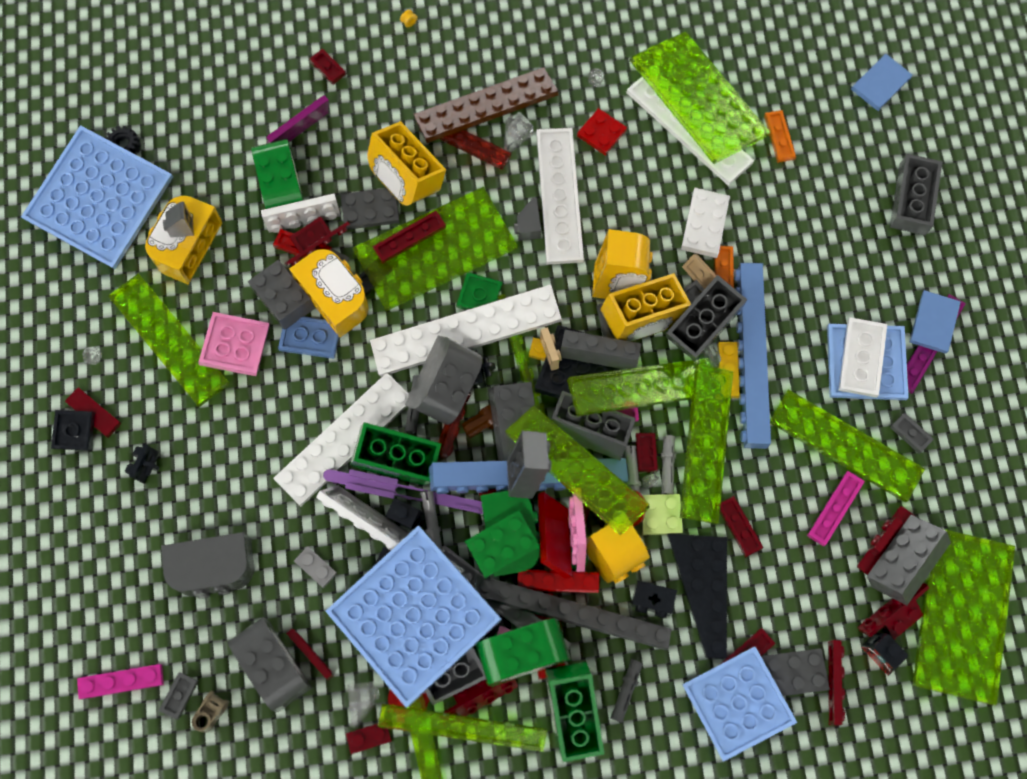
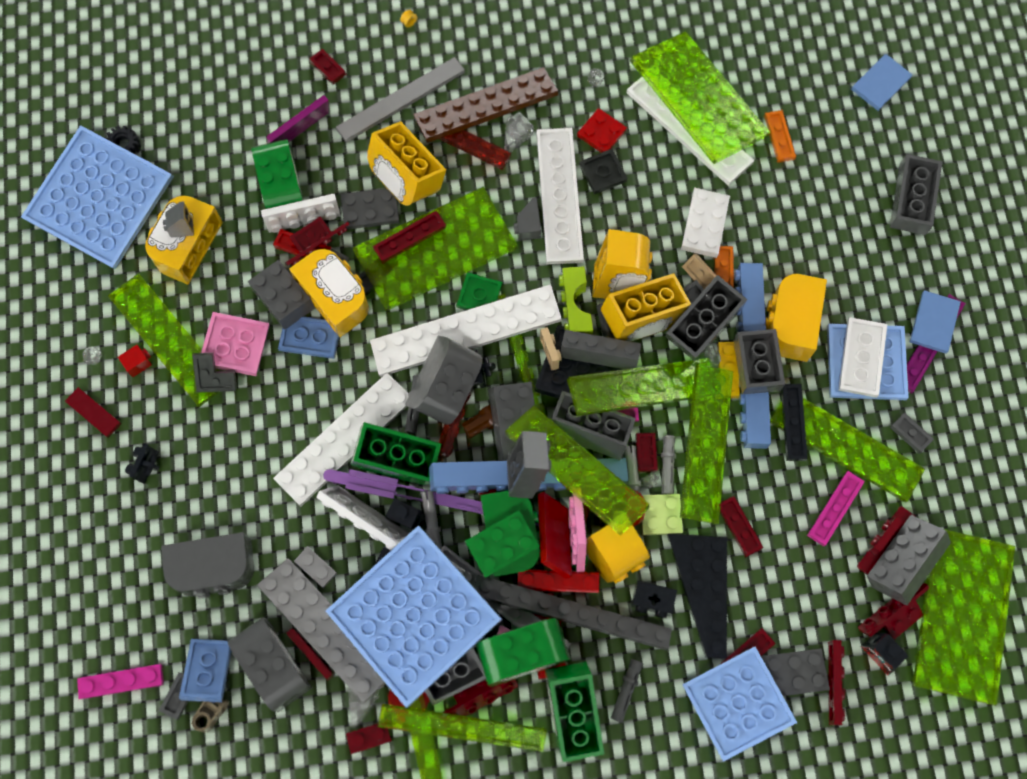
black tile [51,410,95,451] -> none
yellow plate [528,337,546,361] -> none
none -> red brick [117,345,152,377]
none -> medium blue tile [179,639,232,702]
none -> pearl dark grey plate [192,352,237,392]
none -> light grey plate [257,558,386,704]
none -> light grey tile [336,57,465,143]
none -> lime arch [559,266,593,335]
none -> pearl dark grey plate [579,149,628,195]
none -> dark grey brick [733,329,785,395]
none -> yellow brick [765,274,827,362]
none -> black plate [781,384,808,461]

